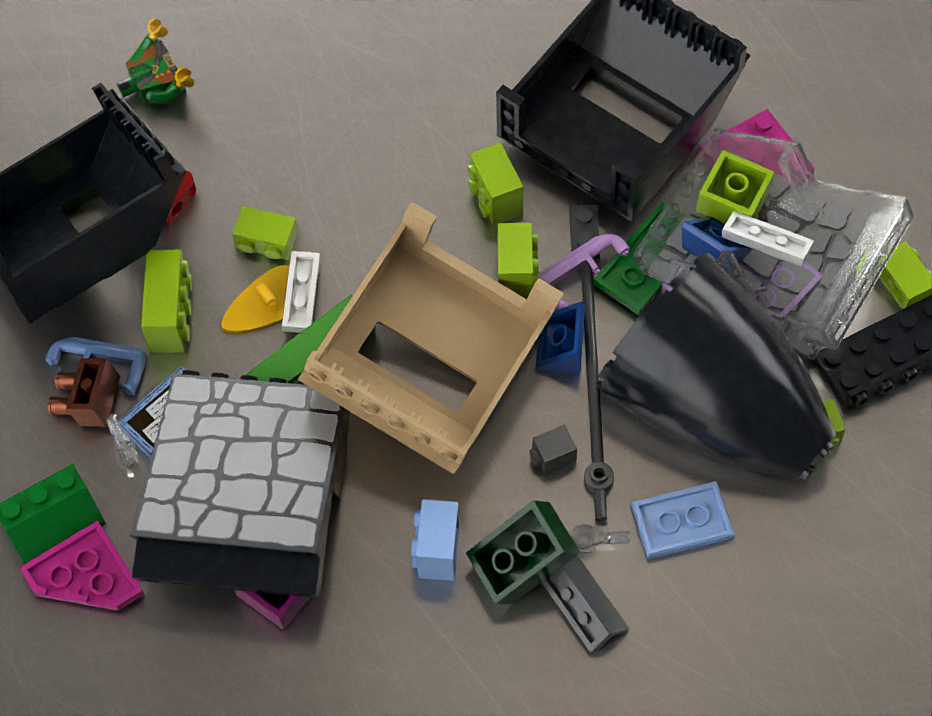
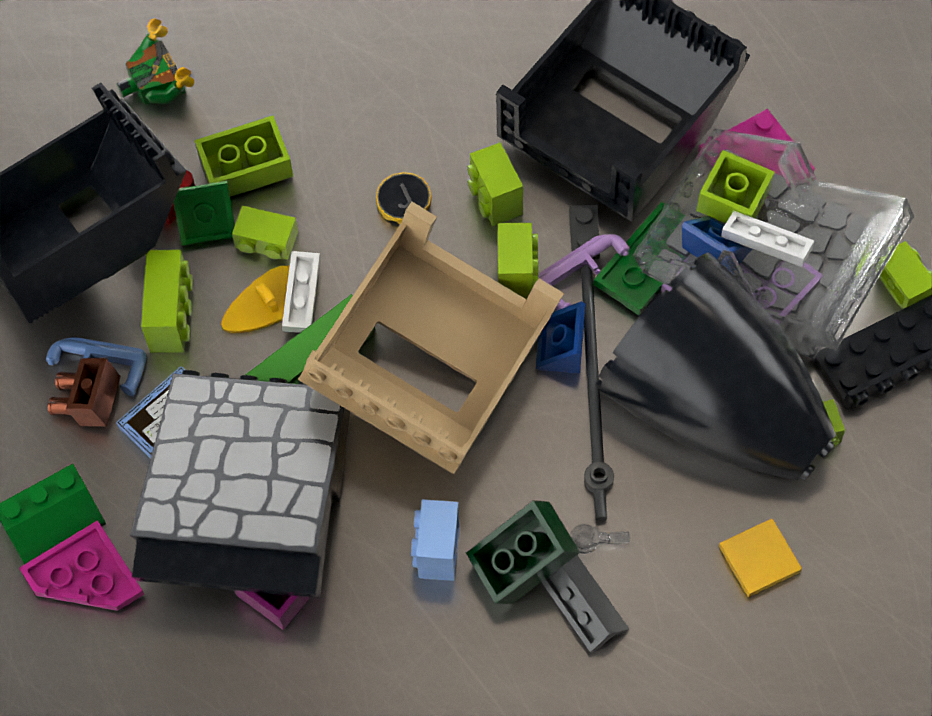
clear plate [106,414,138,471] -> none
dark grey brick [529,424,577,474] -> none
light blue tile [630,481,735,560] -> none
none -> green tile [173,181,235,246]
none -> lime brick [194,115,294,197]
none -> black tile [376,172,432,224]
none -> yellow tile [719,518,802,597]

